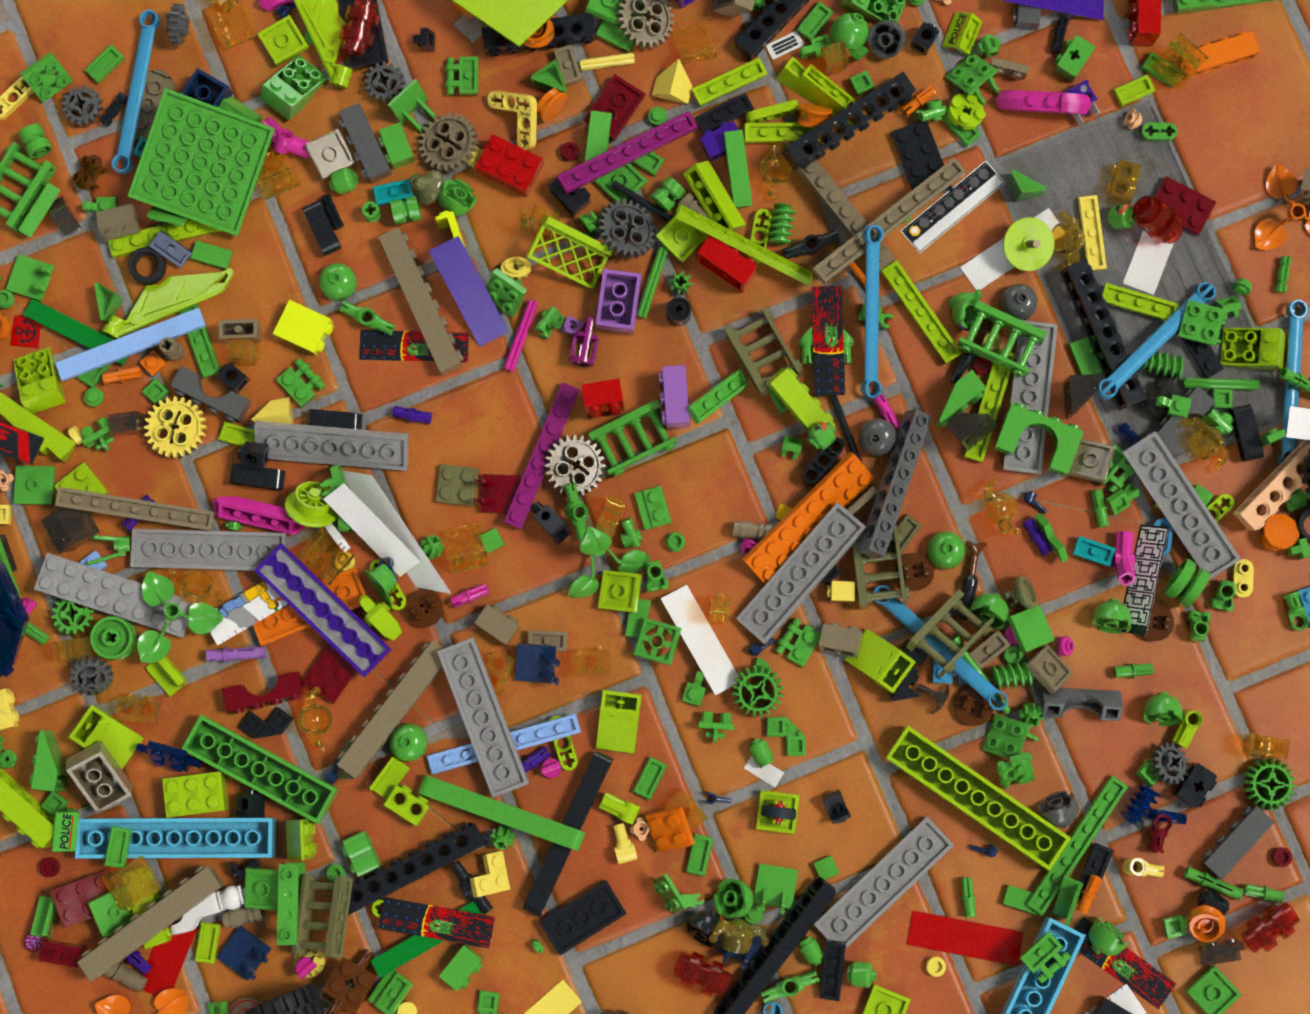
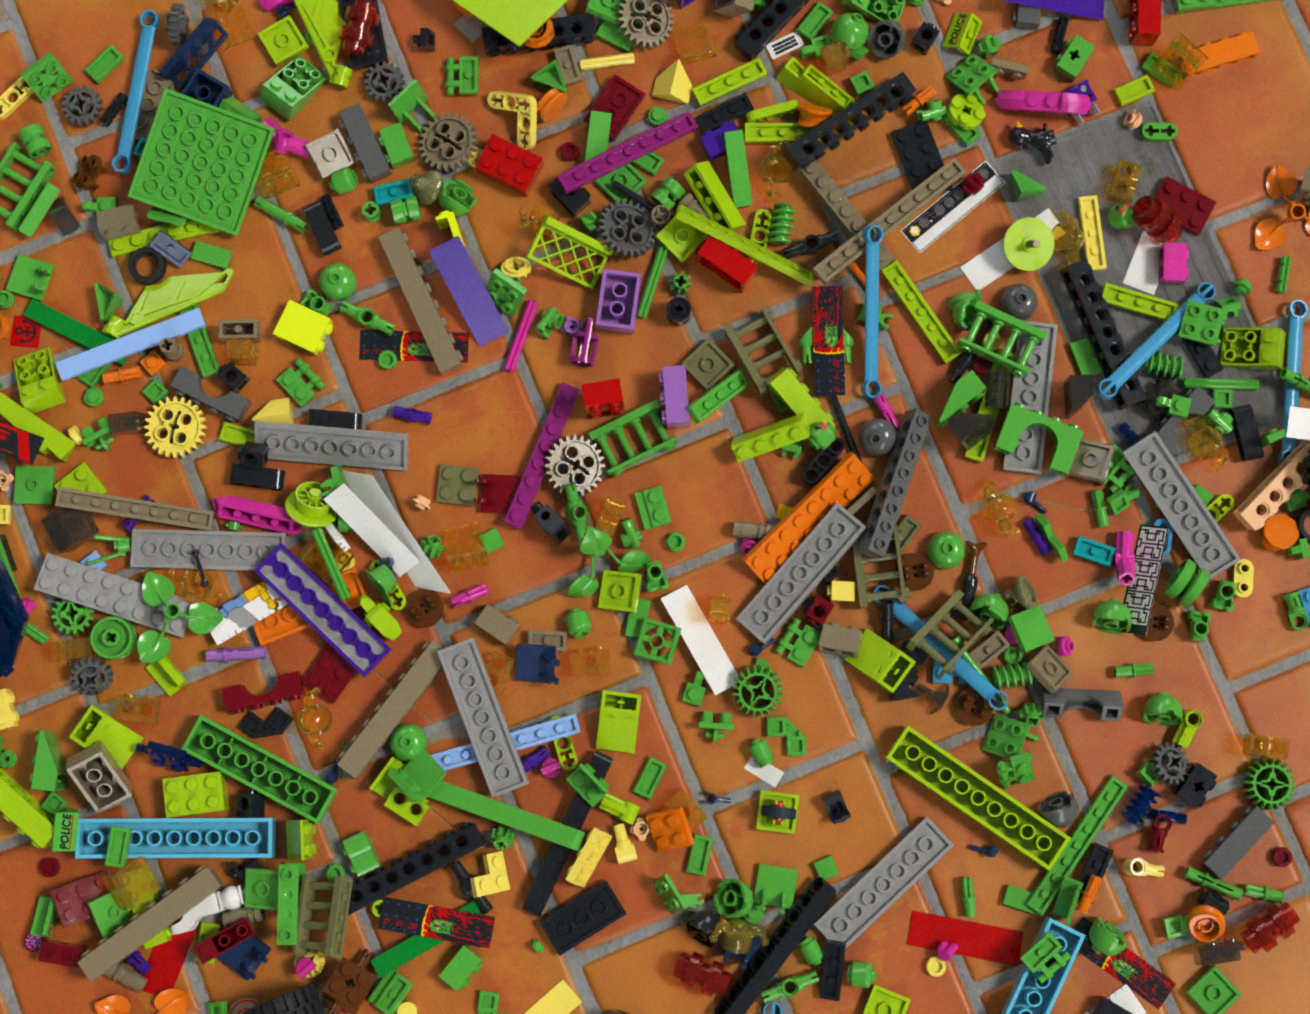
none -> dark blue fence [160,17,229,90]
none -> black hinge [192,549,209,588]
none -> dark red slope [193,917,256,965]
none -> bright green pin [254,195,308,233]
none -> bright green plate [300,289,333,317]
none -> bright green axle [312,528,351,601]
none -> bright green tile [378,350,398,370]
none -> bright green bracket [387,748,447,803]
none -> light nougat plate [412,494,431,510]
none -> bright green head [565,608,592,638]
none -> light yellow plate [565,827,613,887]
none -> bright green bracket [566,763,610,807]
none -> dark tan wheel [650,205,670,226]
none -> olive plate [681,338,735,392]
none -> lime brick [731,413,811,463]
none -> dark red brick [805,595,835,627]
none -> black pin [880,600,896,640]
none -> dark pink plate [937,941,958,962]
none -> dark red gear [961,172,985,196]
none -> clear smoke bracket [985,367,1011,411]
none -> black animal [1009,121,1056,165]
none -> dark pink brick [1158,242,1189,285]

